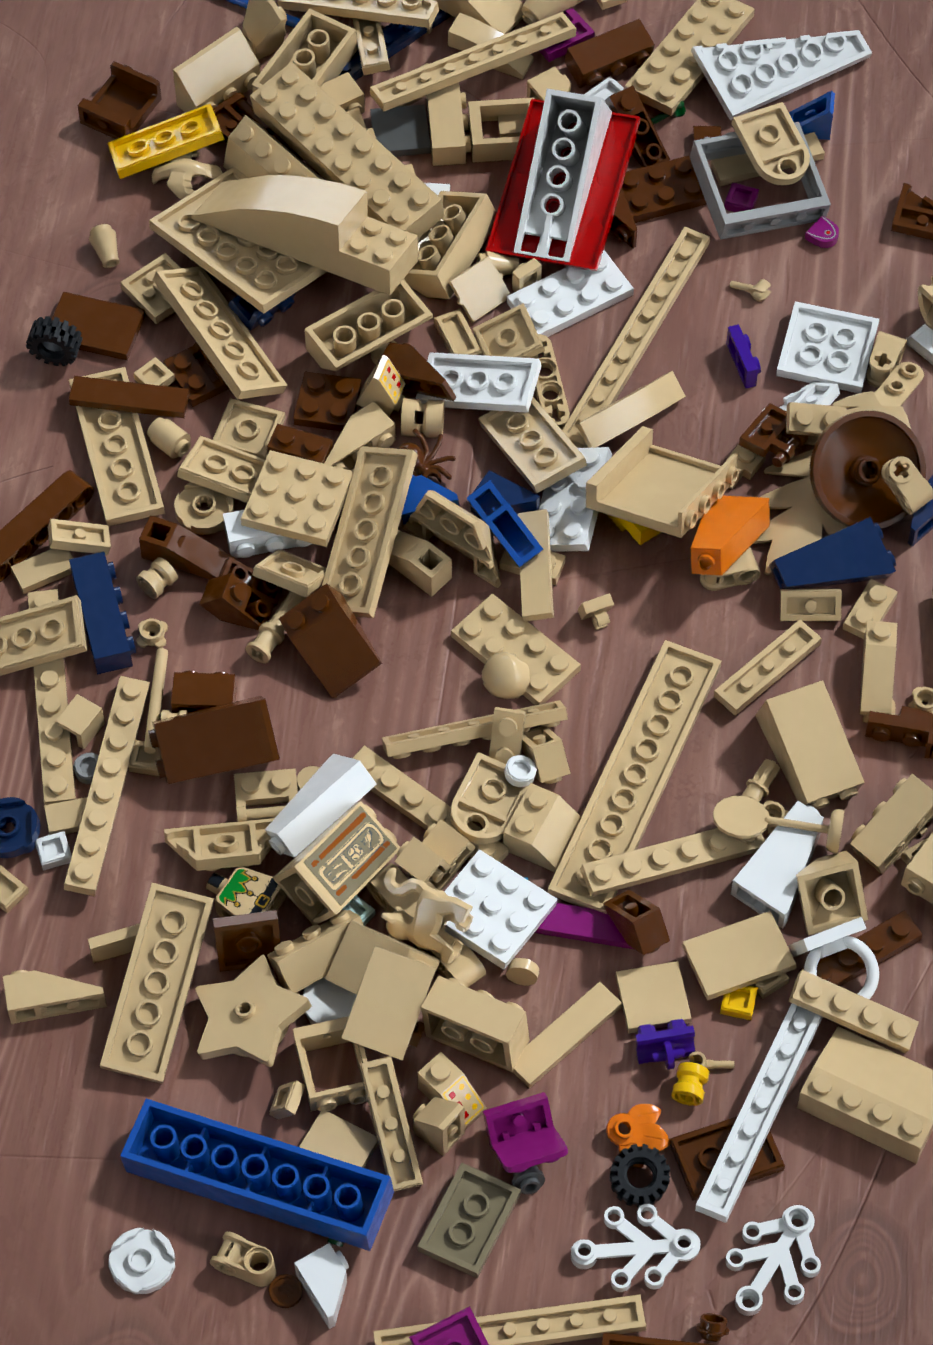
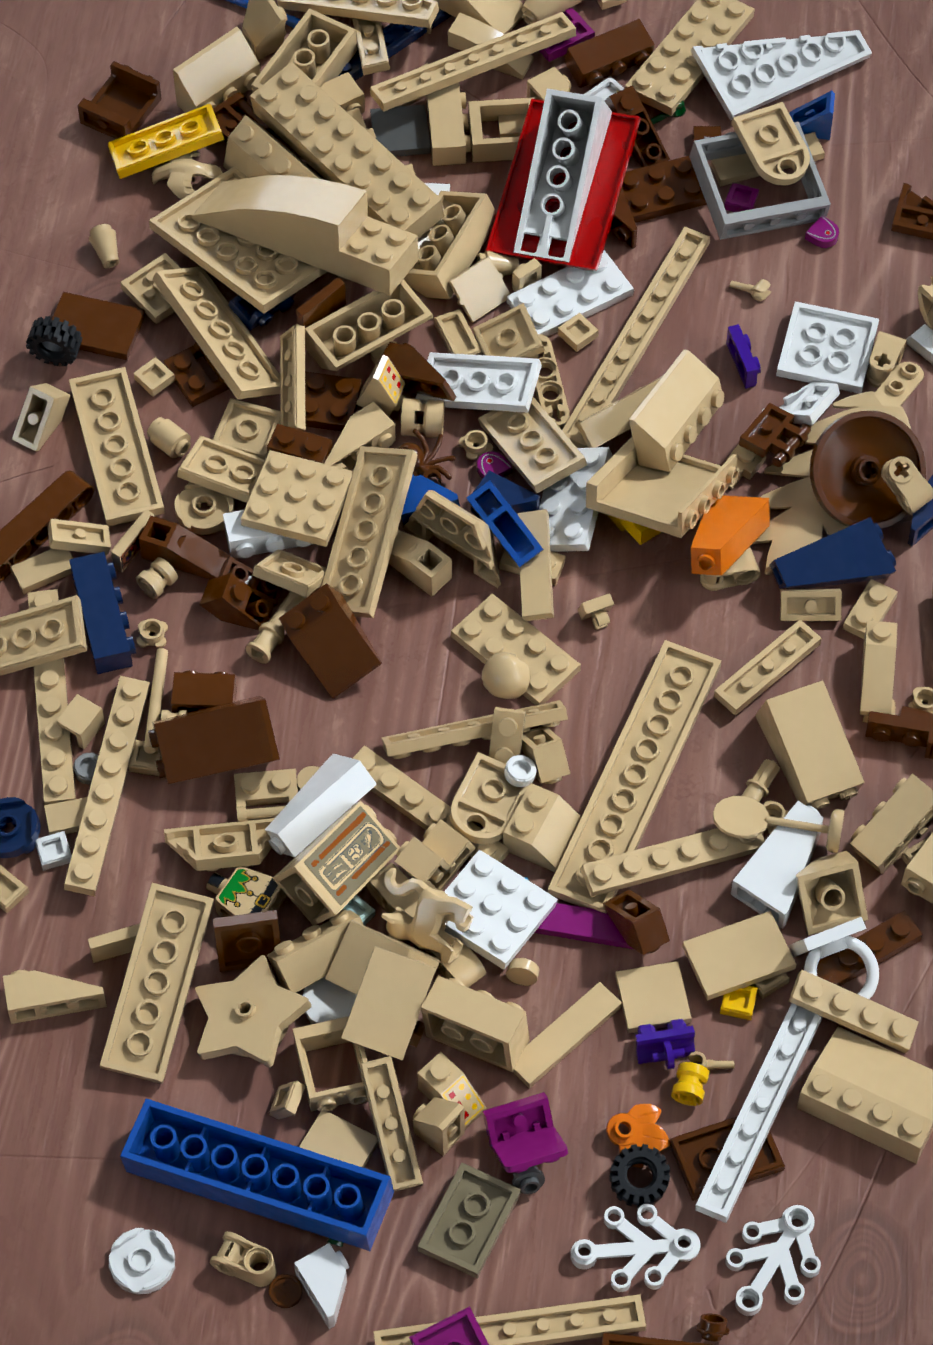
reddish brown tile [69,376,190,418] -> none
tan plate [786,402,847,436] -> none
none -> tan slope [12,383,70,451]
none -> tan tile [111,510,155,572]
none -> tan tile [280,324,306,431]
none -> reddish brown tile [296,278,346,350]
none -> tan plate [459,430,493,460]
none -> magenta tile [477,451,512,479]
none -> tan plate [558,312,599,352]
none -> tan slope [629,350,724,472]

